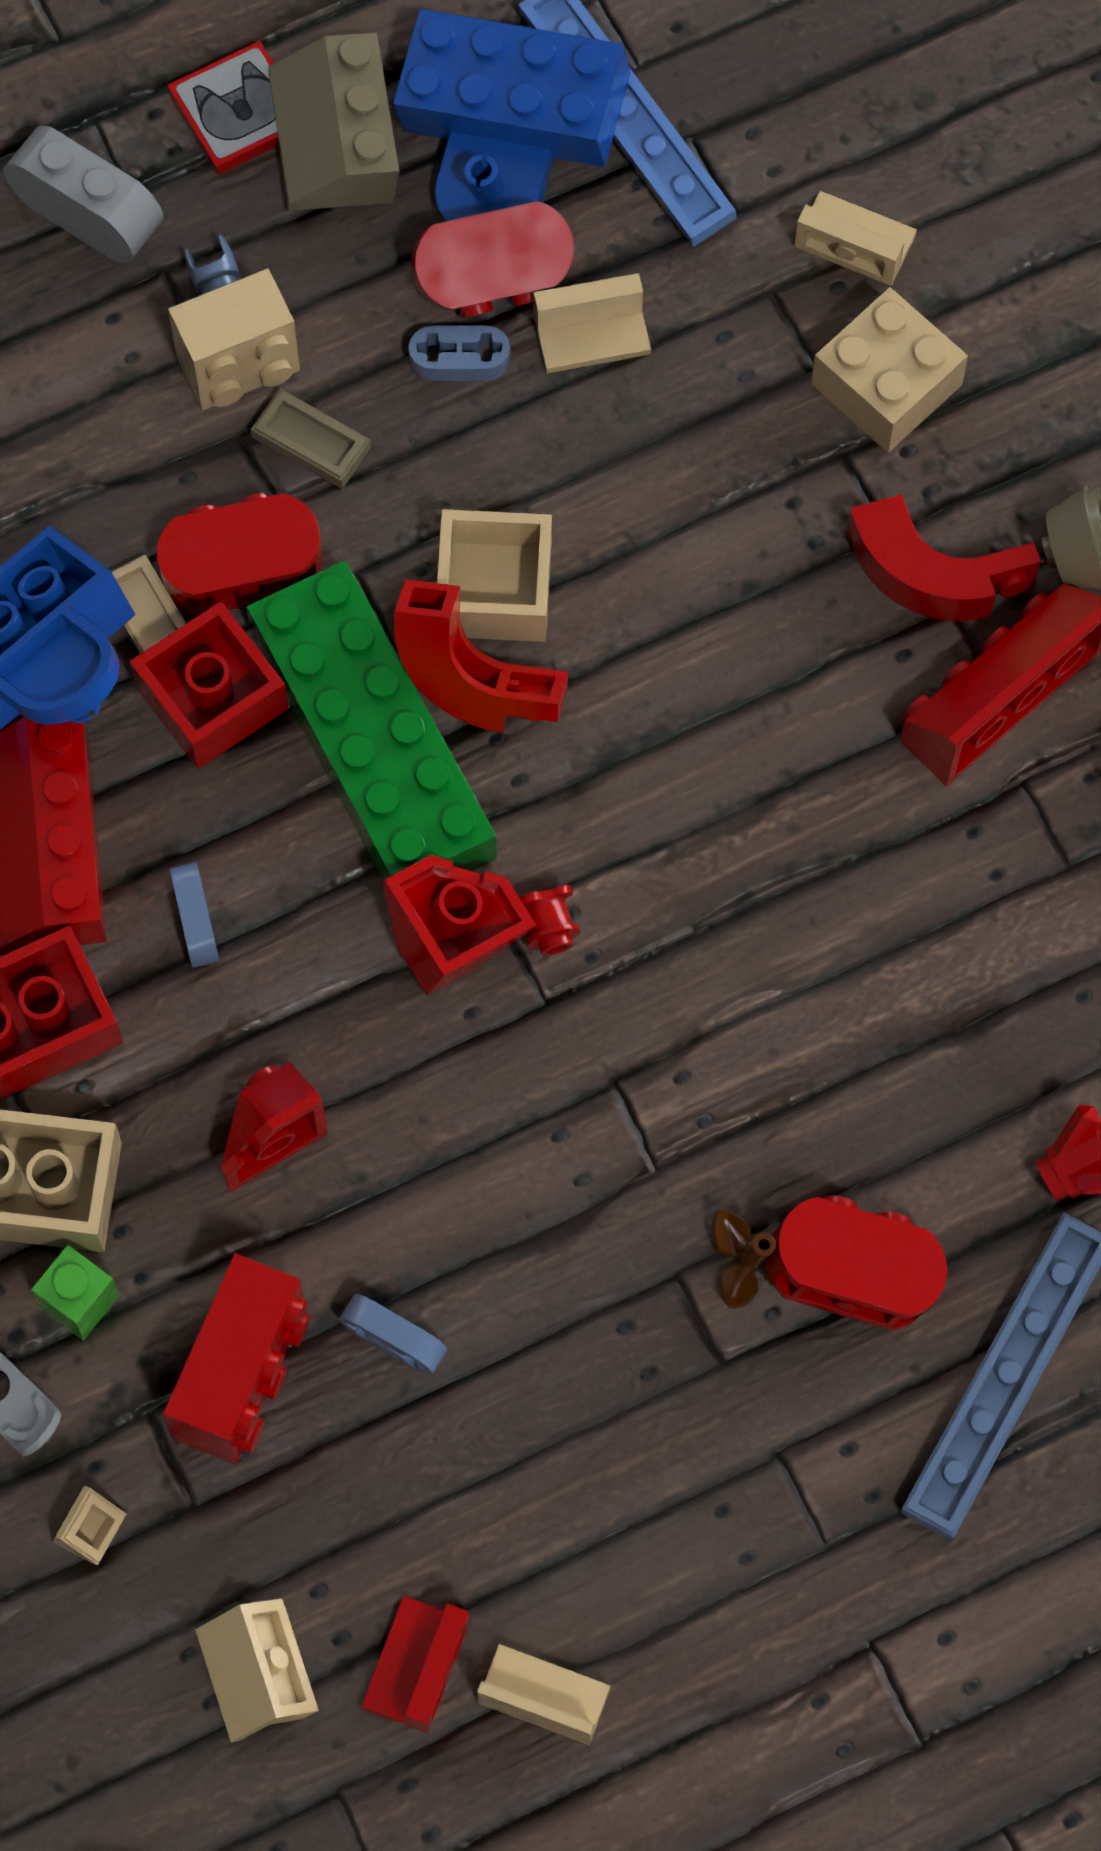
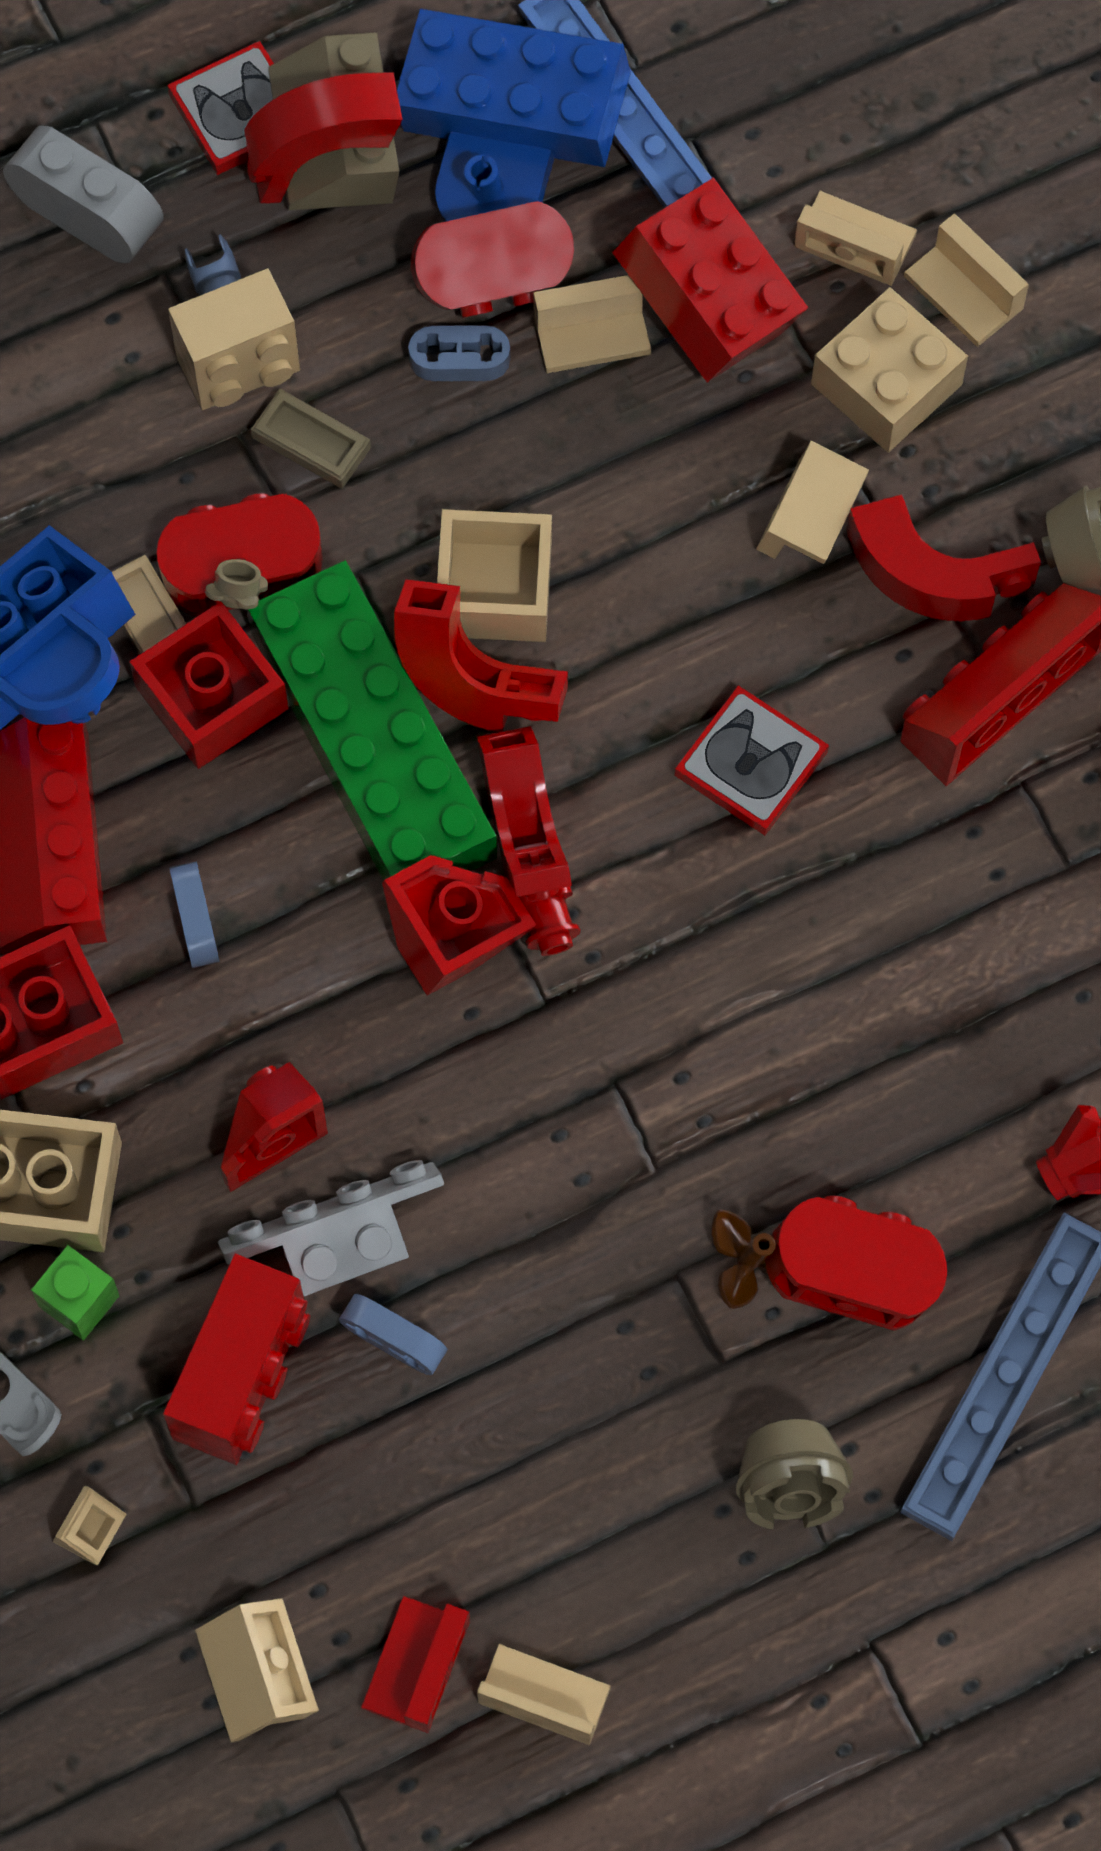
none -> dark tan plate [205,559,268,609]
none -> light grey bracket [218,1160,444,1296]
none -> red arch [244,73,403,203]
none -> red arch [477,726,572,899]
none -> red brick [612,177,808,383]
none -> tile [674,685,829,836]
none -> dark tan cone [736,1419,853,1529]
none -> tan panel [756,441,869,564]
none -> tan panel [904,213,1029,347]

